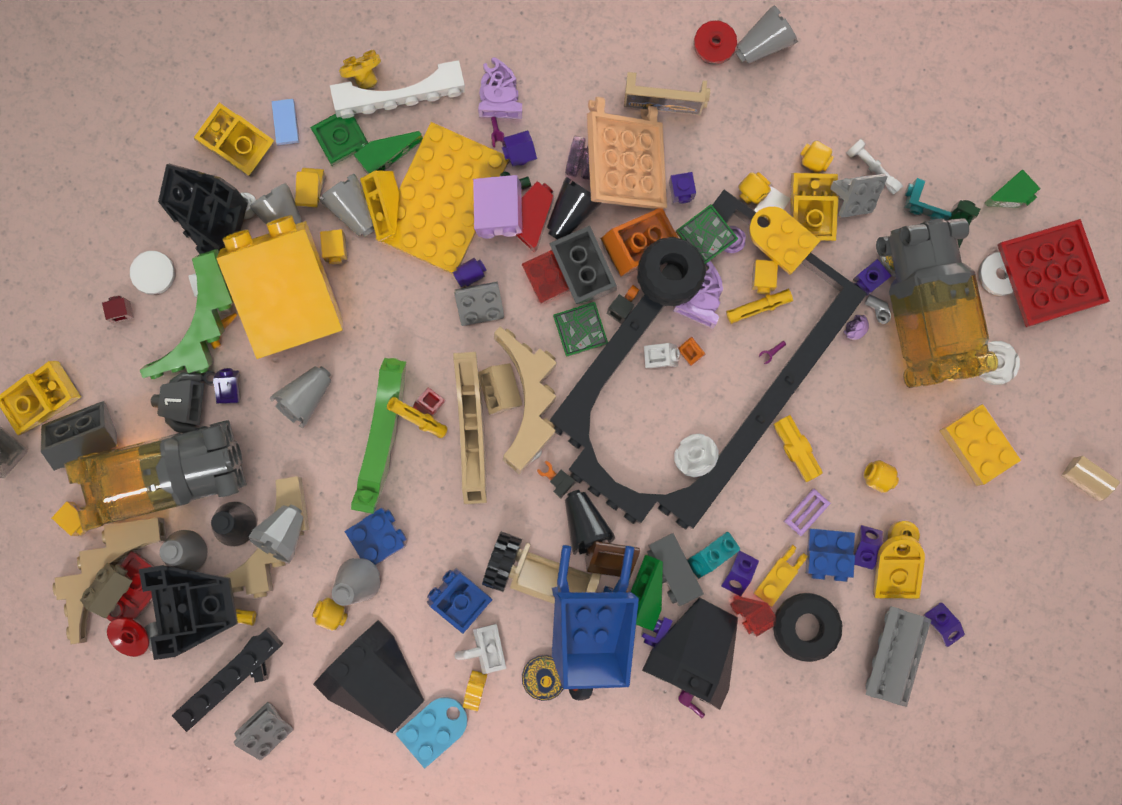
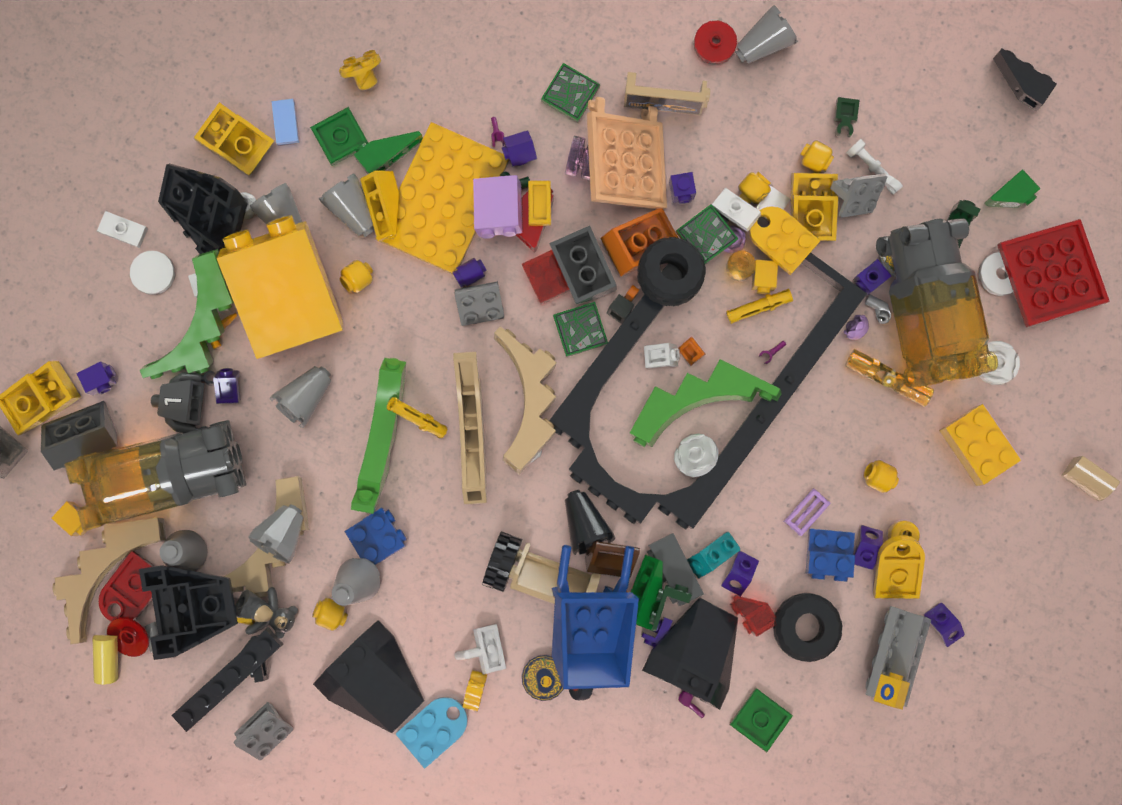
dark tan brick [80,563,132,619] -> none
dark red plate [102,296,134,323] -> none
black cone [211,502,257,546] -> none
yellow slope [295,168,325,207] -> none
yellow brick [320,229,347,264] -> none
white arch [330,60,465,119] -> none
red slope [413,387,446,416] -> none
blue plate [427,568,493,634] -> none
lavender piece [478,57,522,119] -> none
tan brick [479,363,522,415] -> none
pearl dark grey piece [537,461,576,499] -> none
black cone [547,177,602,240] -> none
lavender piece [673,261,723,328] -> none
yellow hinge [753,544,808,607] -> none
yellow piece [773,415,823,483] -> none
teal bracket [904,178,952,221] -> none
none -> dark purple brick [76,361,117,395]
none -> light yellow brick [92,635,119,685]
none -> white plate [97,211,148,248]
none -> dark grey piece [235,587,298,638]
none -> yellow head [339,260,373,293]
none -> yellow tile [528,181,551,226]
none -> tile [541,63,600,122]
none -> bright green arch [630,359,782,447]
none -> dark green bracket [649,584,692,631]
none -> white plate [712,188,761,232]
none -> clear yellow head [726,251,756,281]
none -> green tile [729,688,793,753]
none -> dark green plate [834,97,860,137]
none -> clear yellow piece [845,349,934,407]
none -> yellow brick [873,672,910,710]
none -> black slope [993,48,1057,111]

